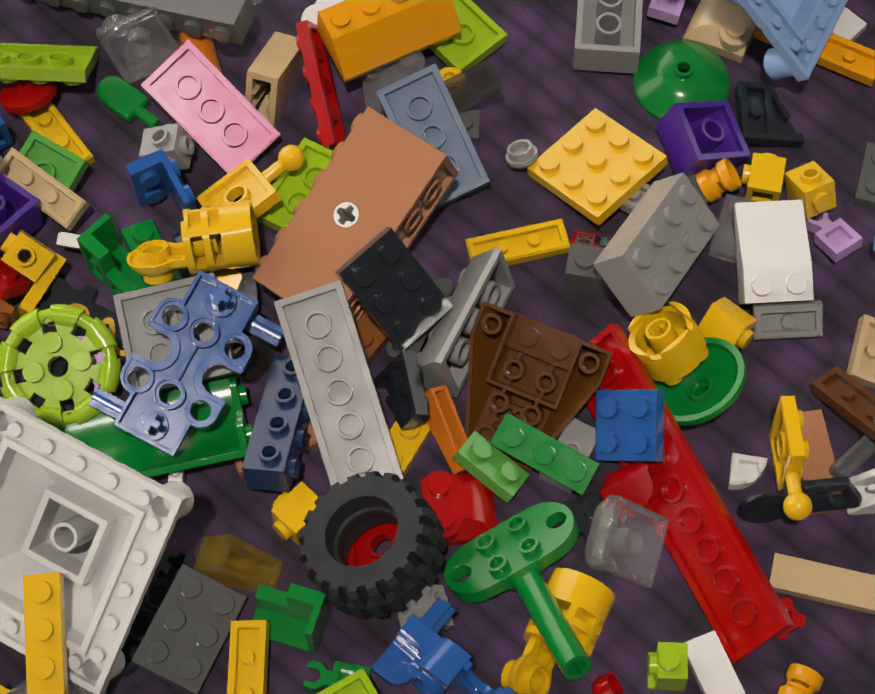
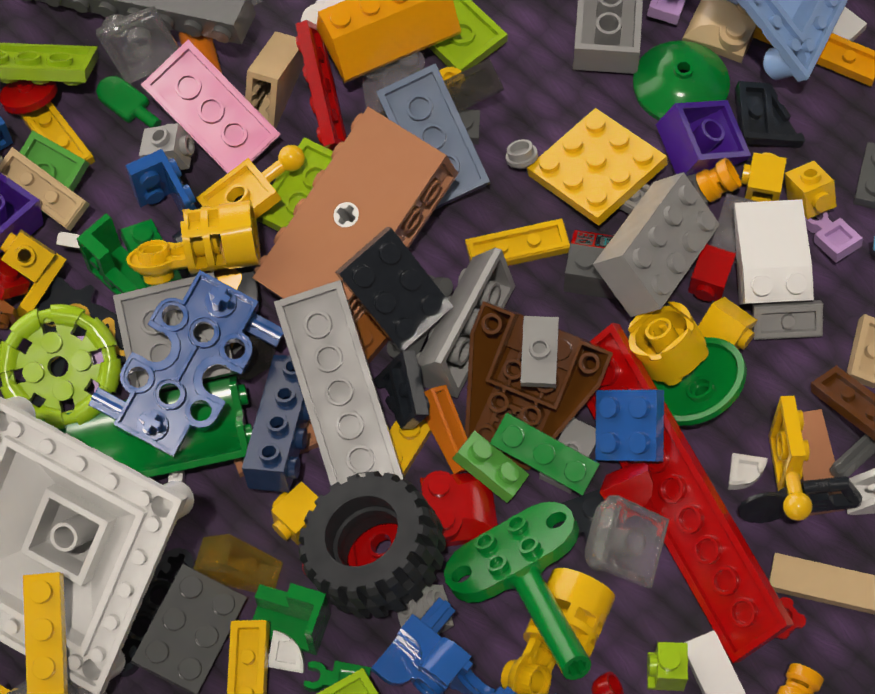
none -> white tile [268,630,305,673]
none -> light grey plate [520,316,559,388]
none -> red brick [688,244,736,301]

